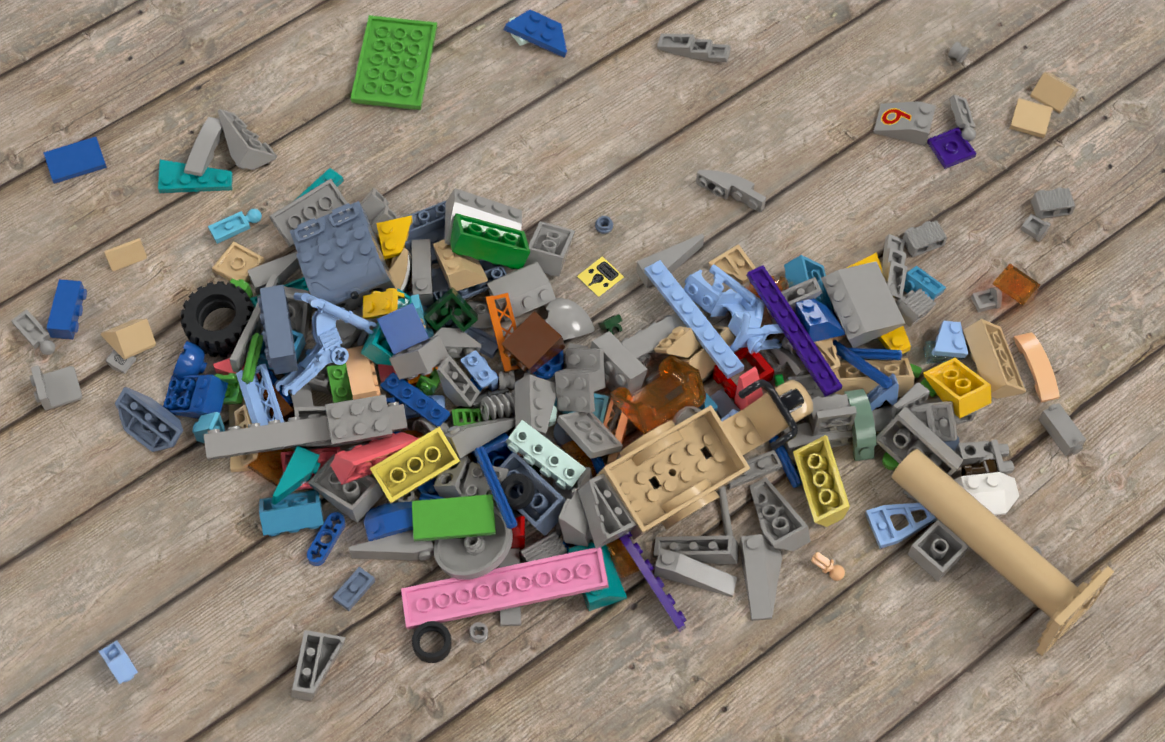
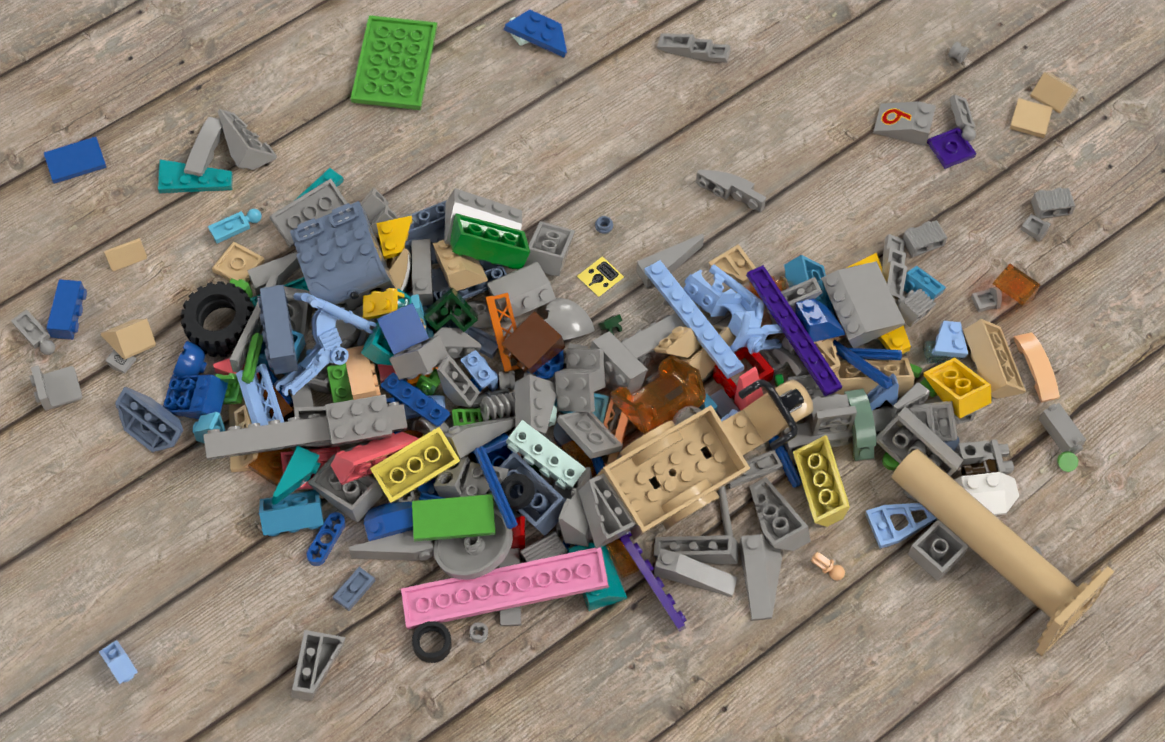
none -> bright green tile [1057,451,1078,472]

